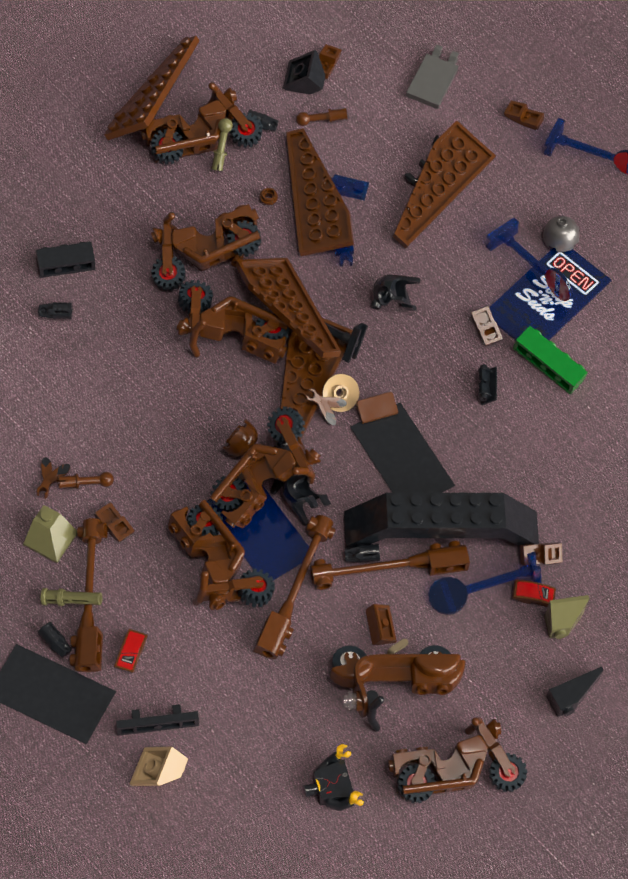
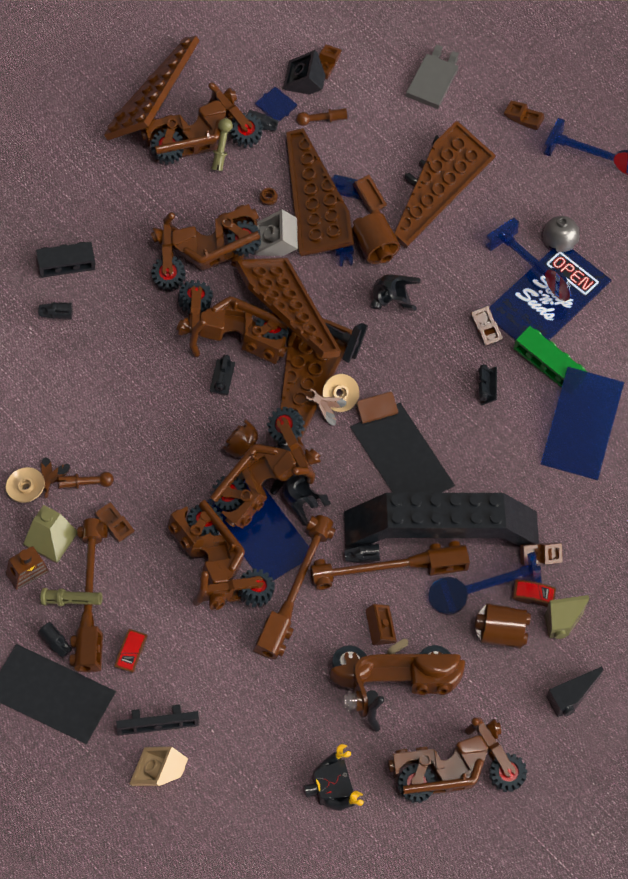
none -> tan dish [6,467,45,503]
none -> reddish brown torso [6,546,49,590]
none -> black hinge [210,355,235,395]
none -> clear blue piece [255,86,298,121]
none -> light grey slope [256,209,298,256]
none -> reddish brown cylinder [352,210,400,264]
none -> reddish brown tile [353,174,387,213]
none -> reddish brown cylinder [475,603,531,649]
none -> clear blue piece [541,367,624,480]

